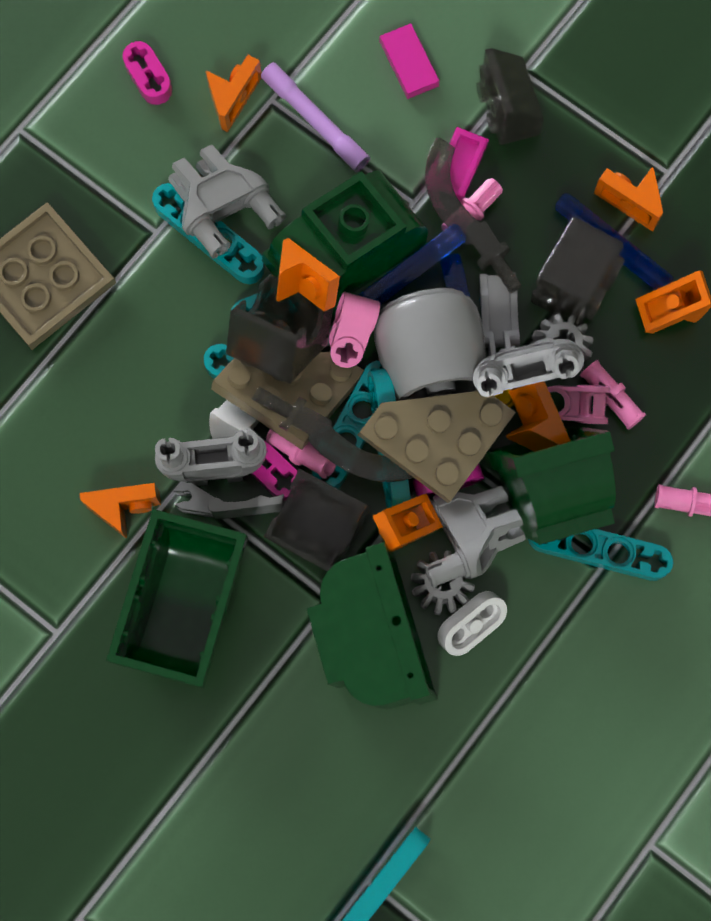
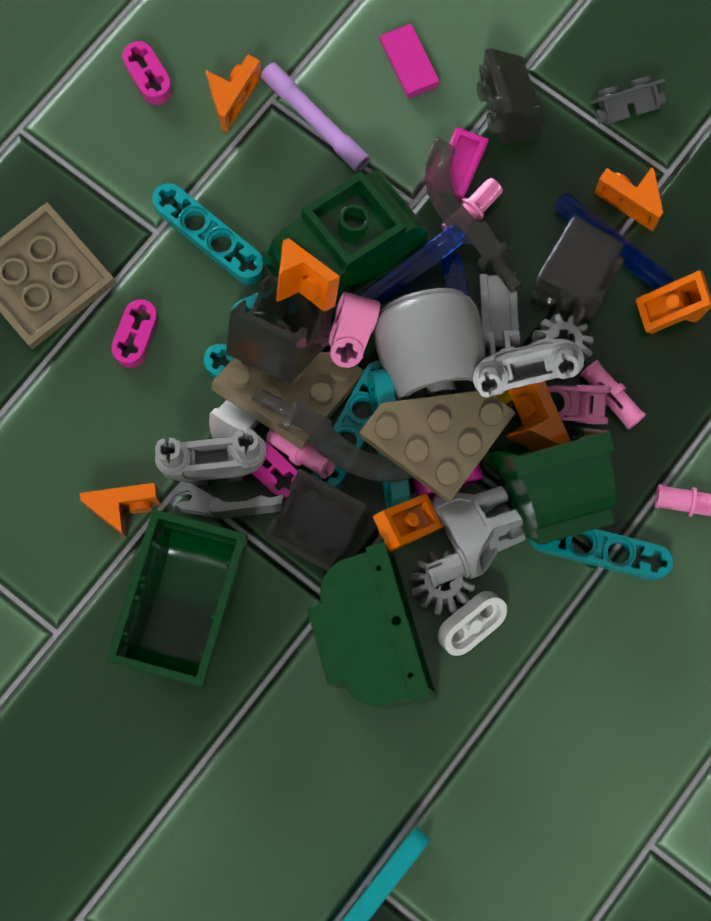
light grey connector [168,145,286,259] -> none
none -> dark pink beam [111,299,159,368]
none -> dark grey hinge [589,75,666,125]

